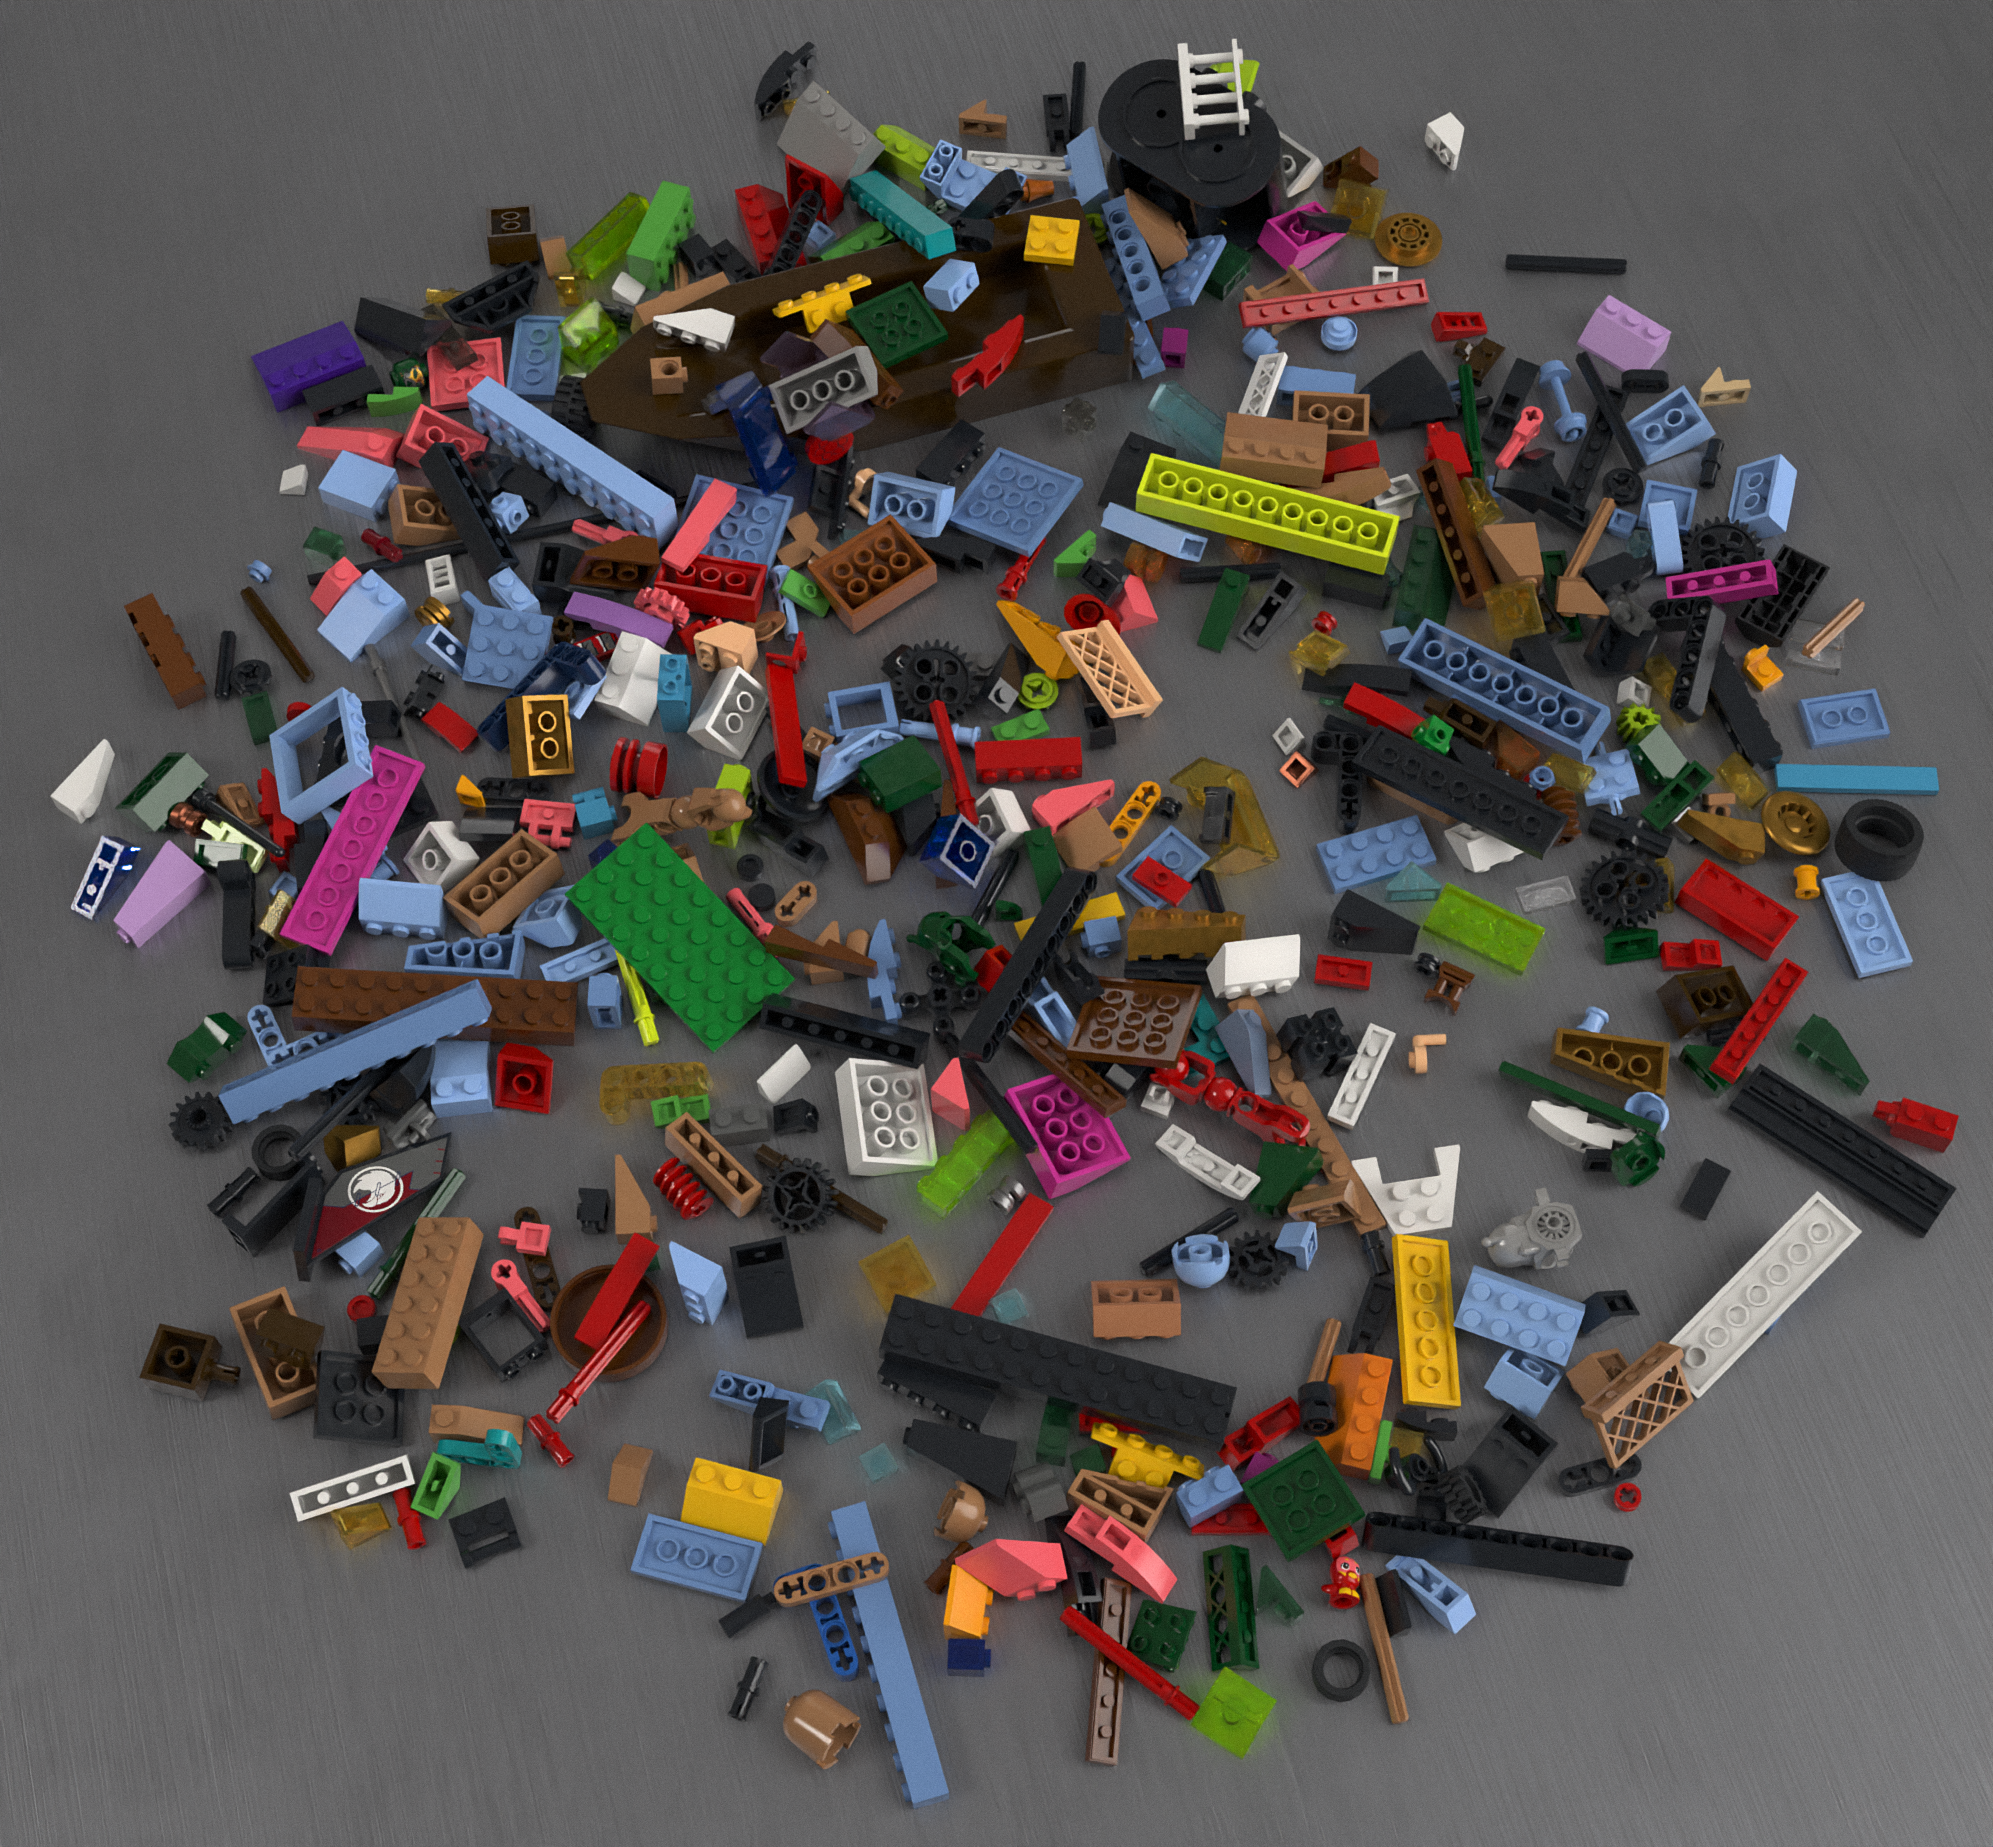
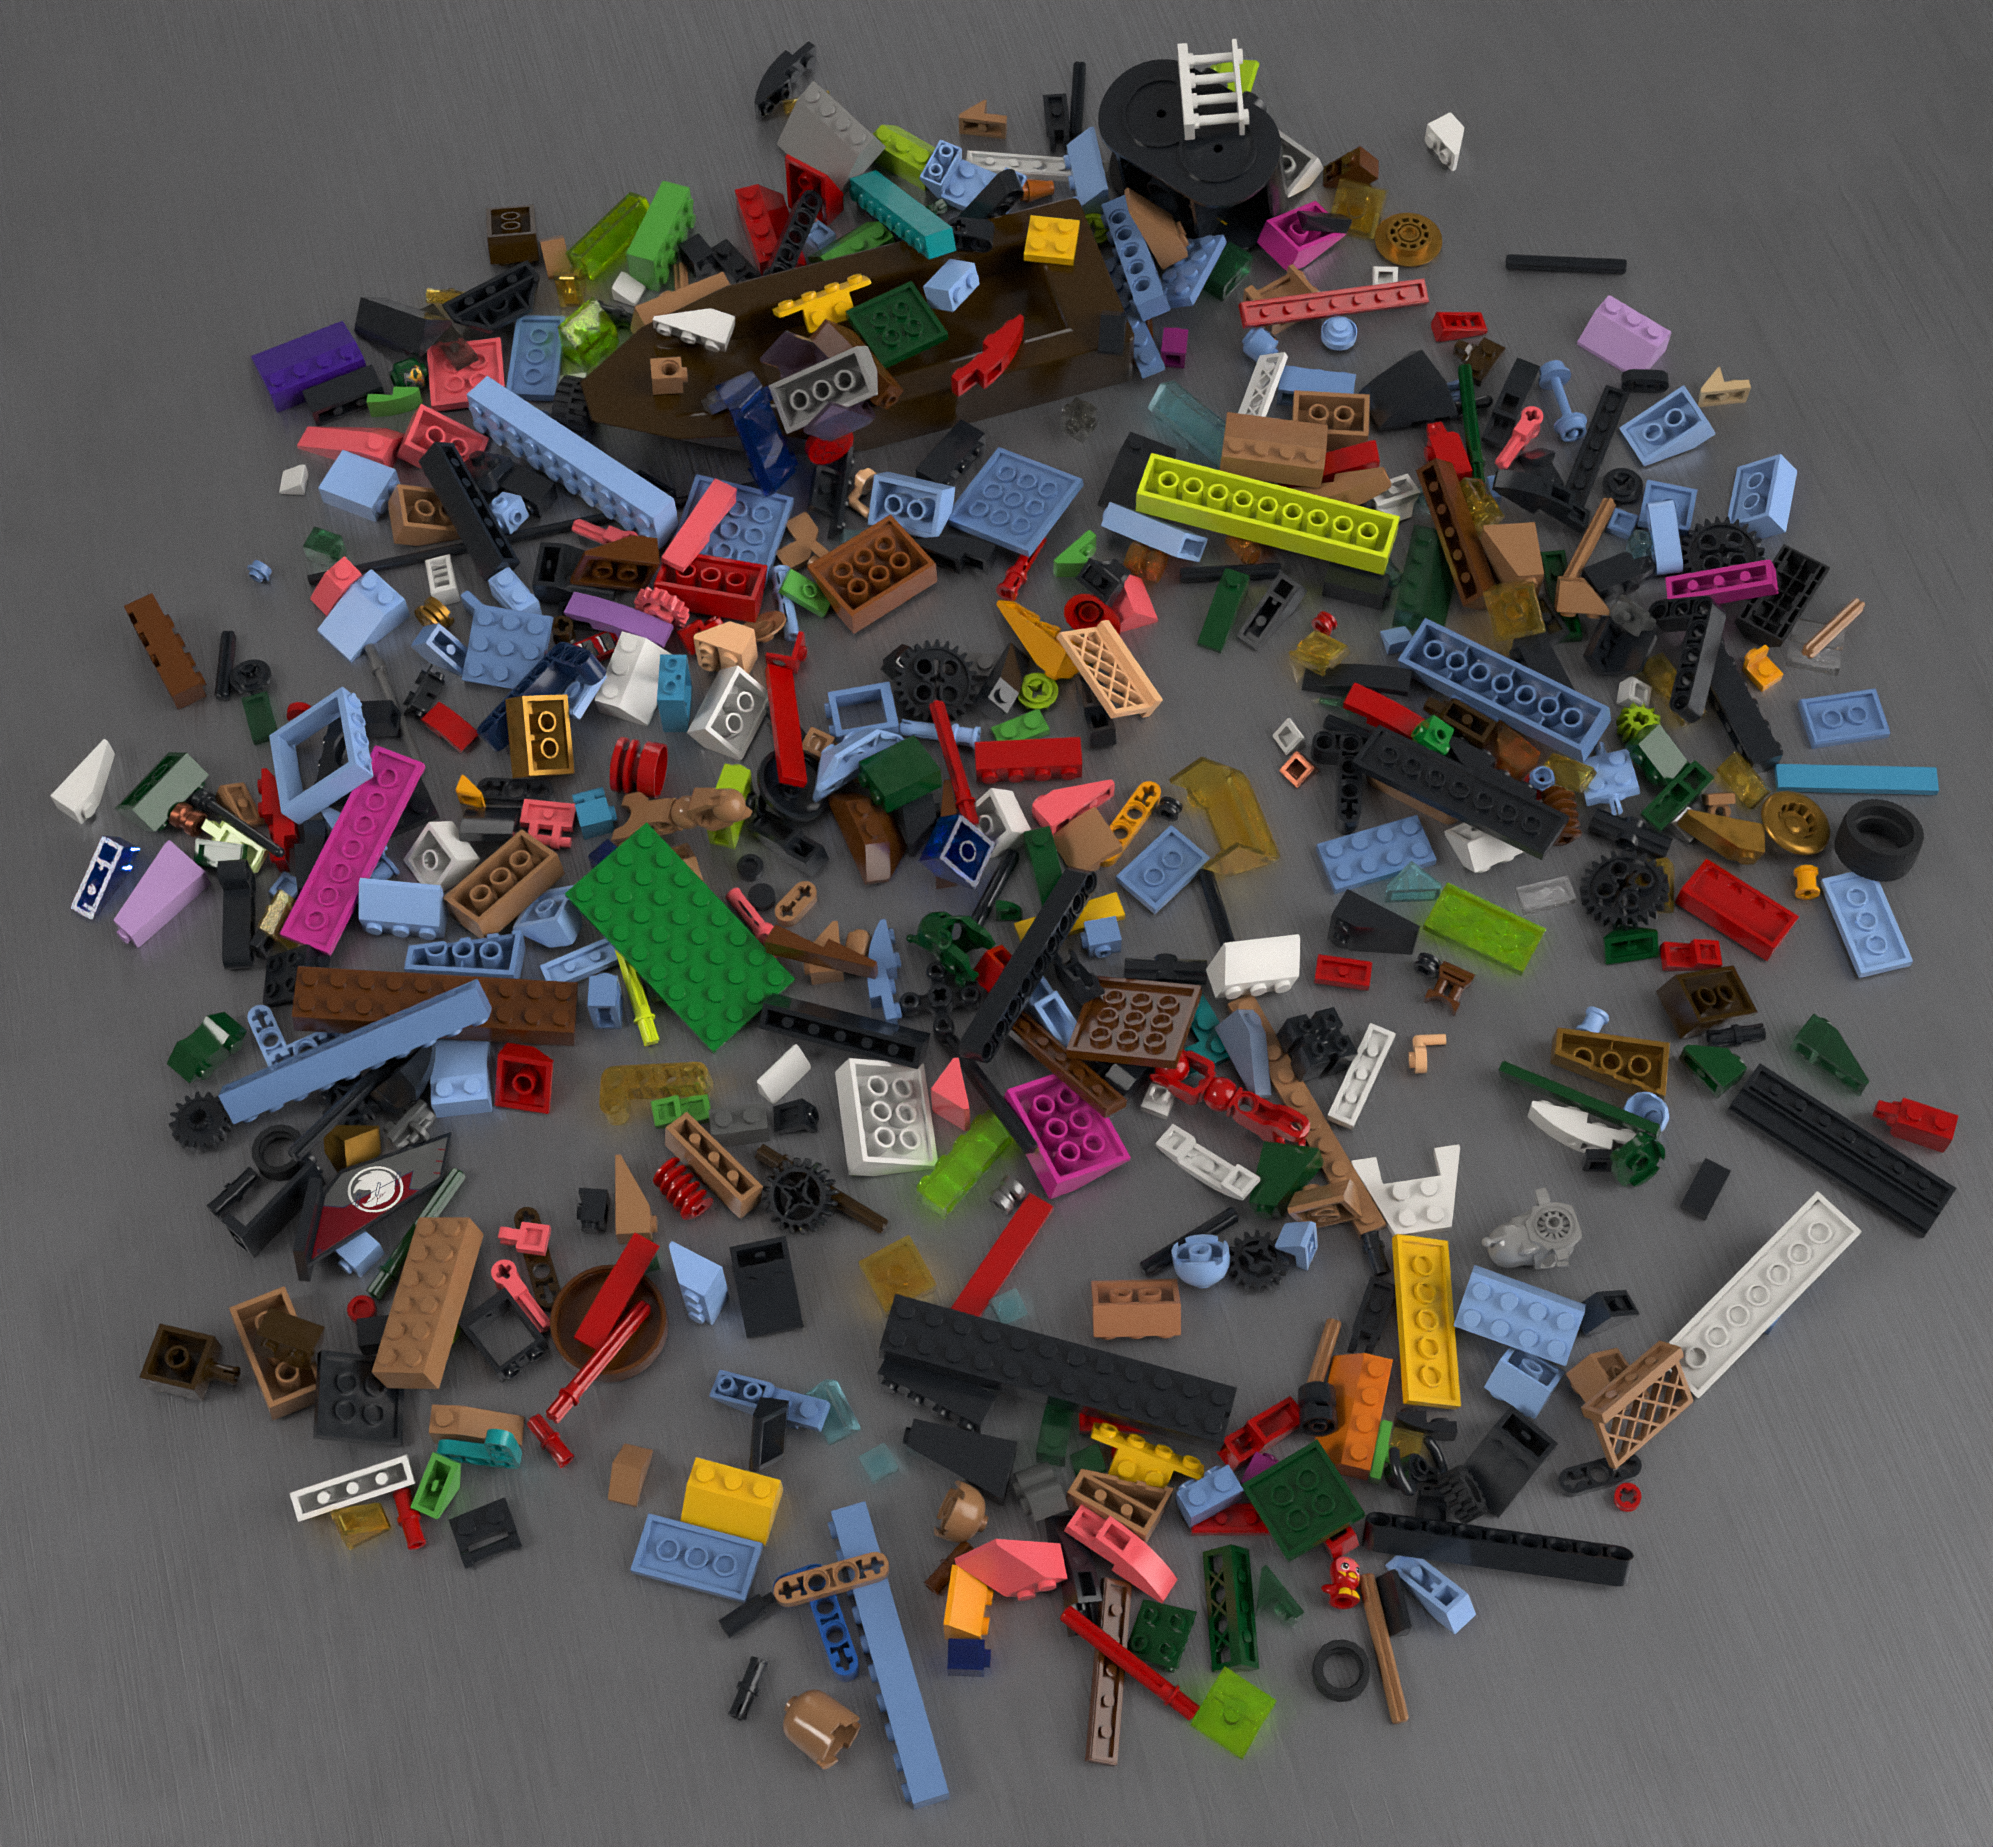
dark brown axle [240,586,315,683] -> none
dark red axle [361,528,403,563] -> none
pearl gold wedge [1127,906,1246,961] -> none
red plate [1132,856,1192,908] -> none
black hinge [1198,786,1236,845] -> none
black axle [1575,351,1647,474] -> none
black pin [1698,438,1725,489] -> none
red tile [1709,957,1809,1085] -> none

